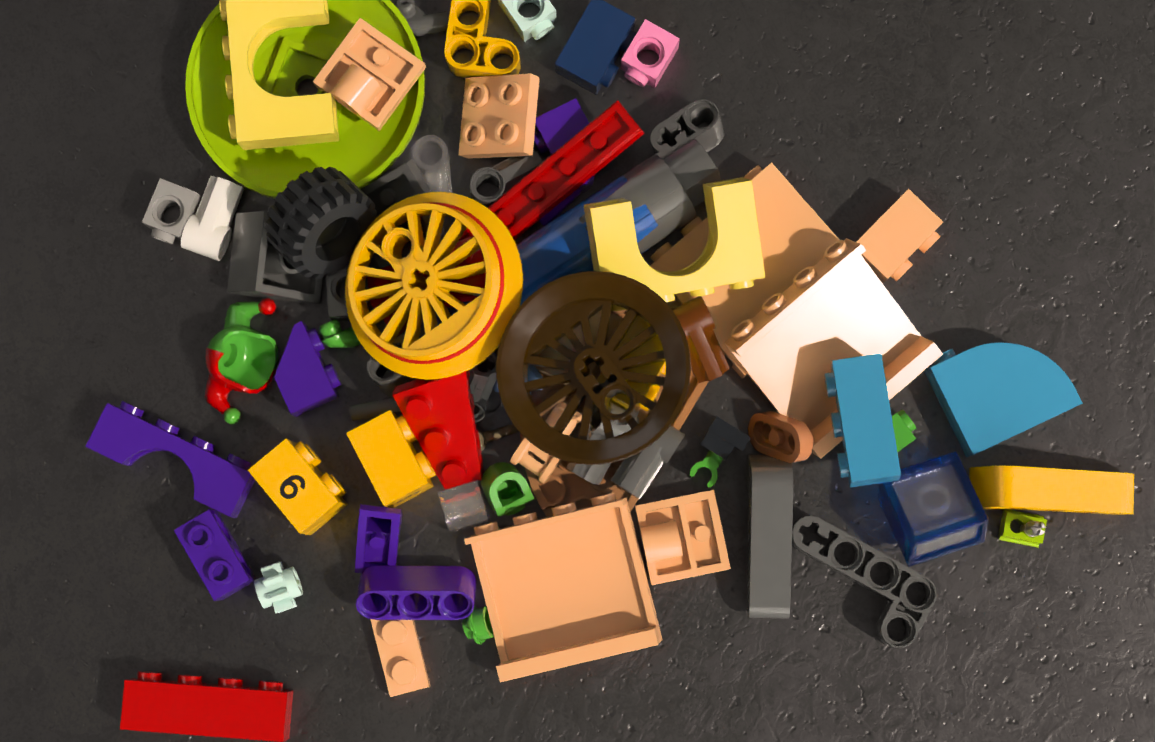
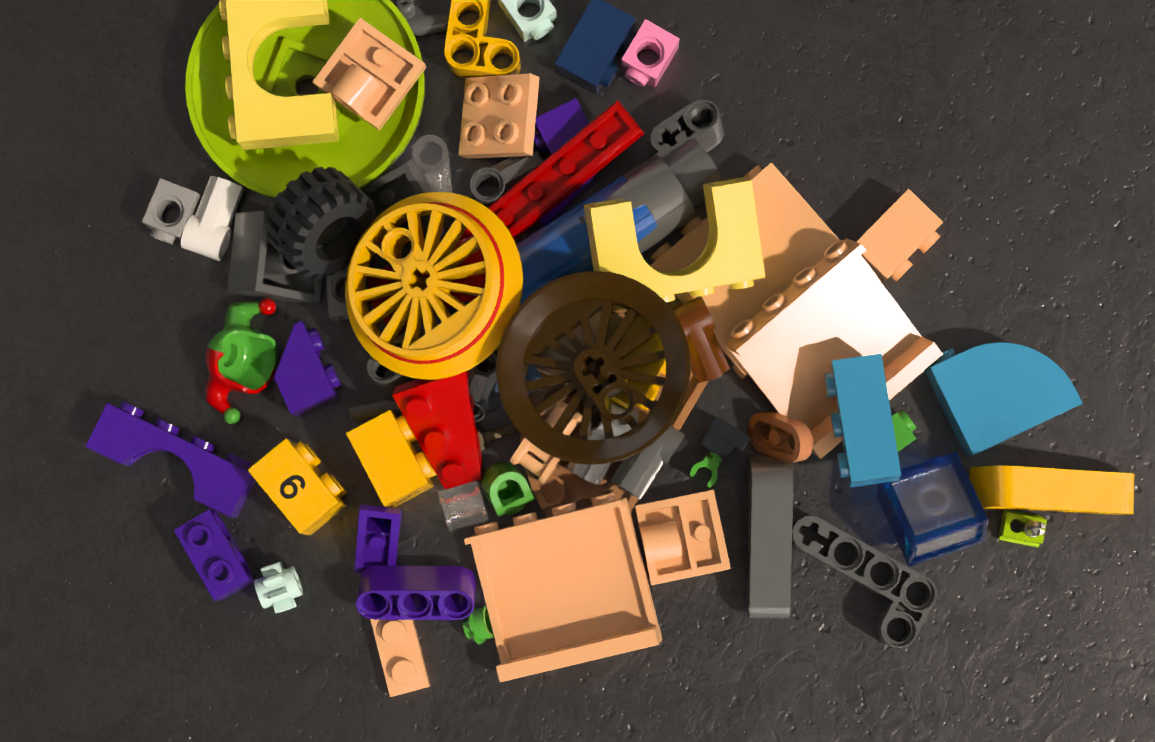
red brick [120,671,293,742] -> none
bright green arm [319,319,361,348] -> none

